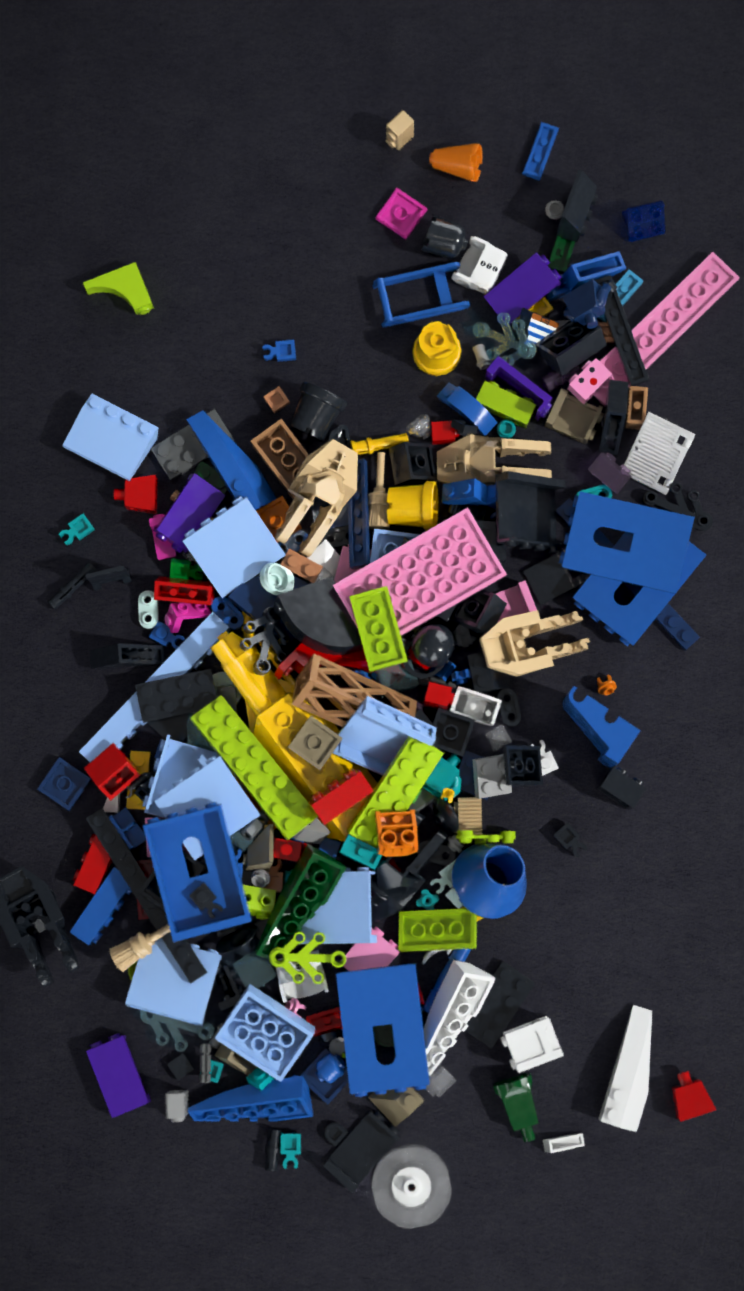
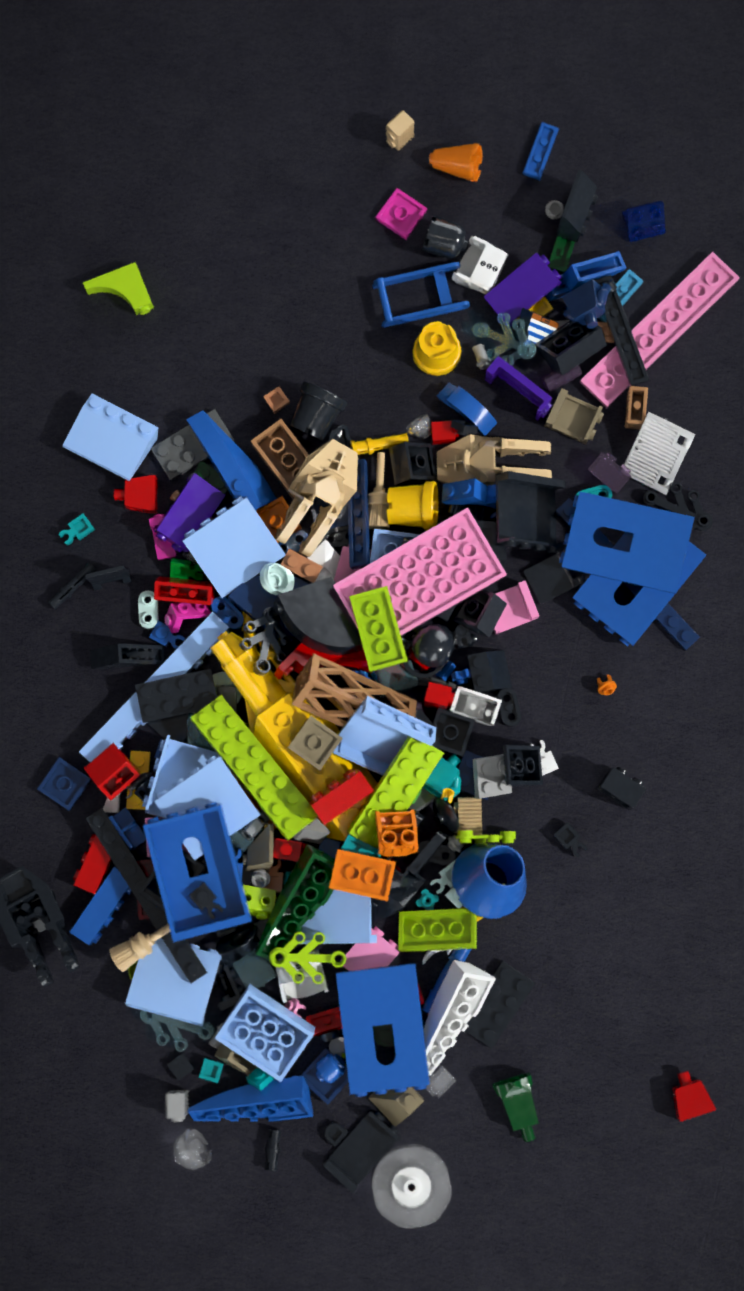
dark purple panel [86,1033,151,1118] -> none
dark grey axle [200,1043,211,1083] -> none
blue plate [263,340,296,362] -> none
teal plate [281,1133,301,1169] -> none
lime brick [476,381,536,429] -> none
tan connector [480,610,590,677] -> none
clear brick [485,724,512,752] -> none
teal plate [497,420,516,439] -> none
white container [500,1016,563,1073] -> none
white piece [543,1133,585,1153] -> none
blue panel [562,686,640,769] -> none
bright pink brick [568,358,612,404] -> none
black arch [599,380,629,455] -> none
white wedge [599,1005,652,1132] -> none
none -> clear cylinder [173,1128,212,1170]
none -> orange plate [329,849,396,901]

